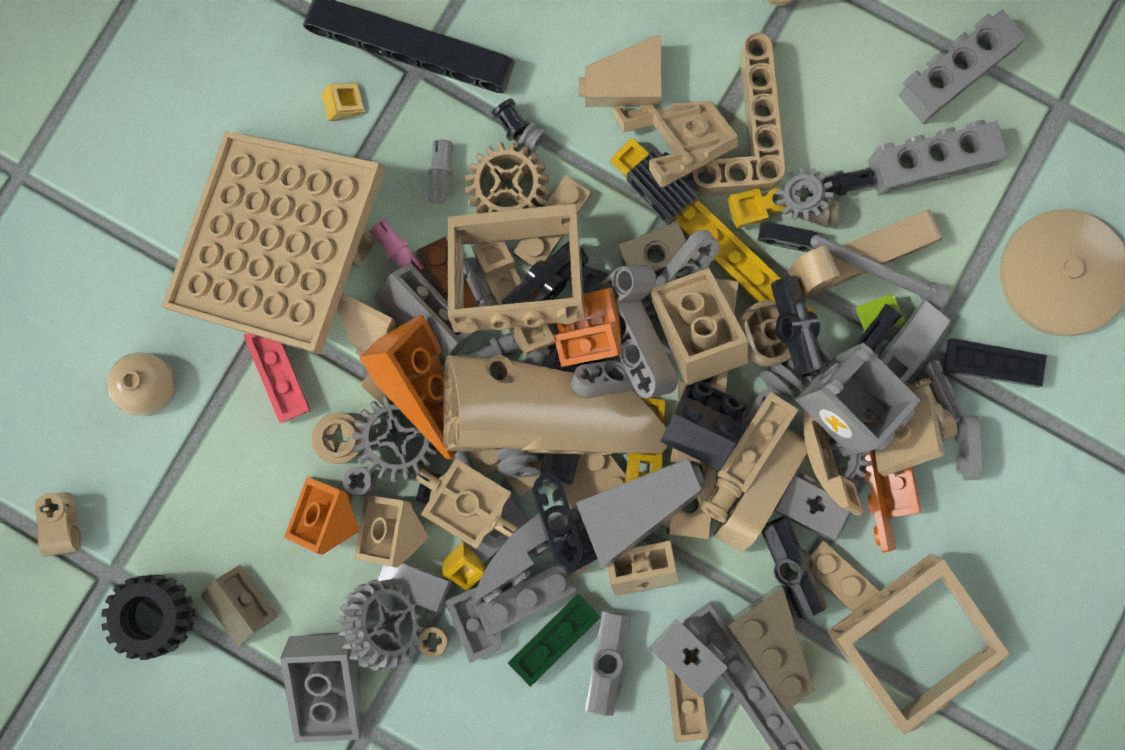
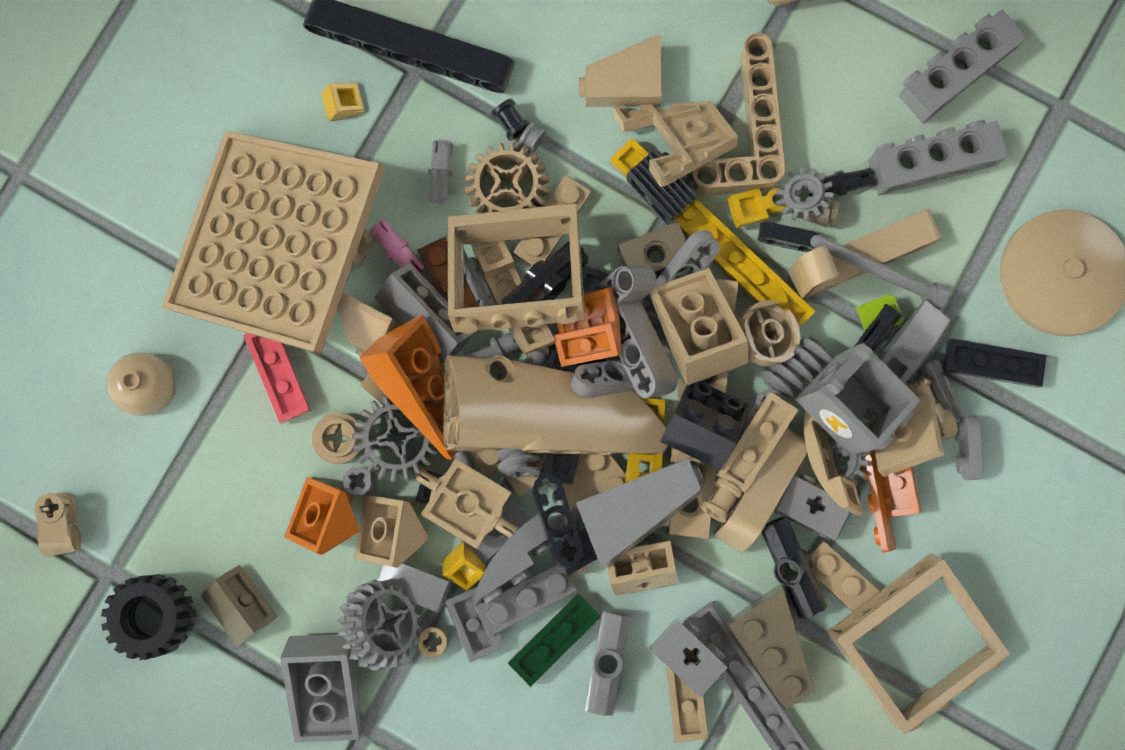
black piece [770,276,825,378] -> none

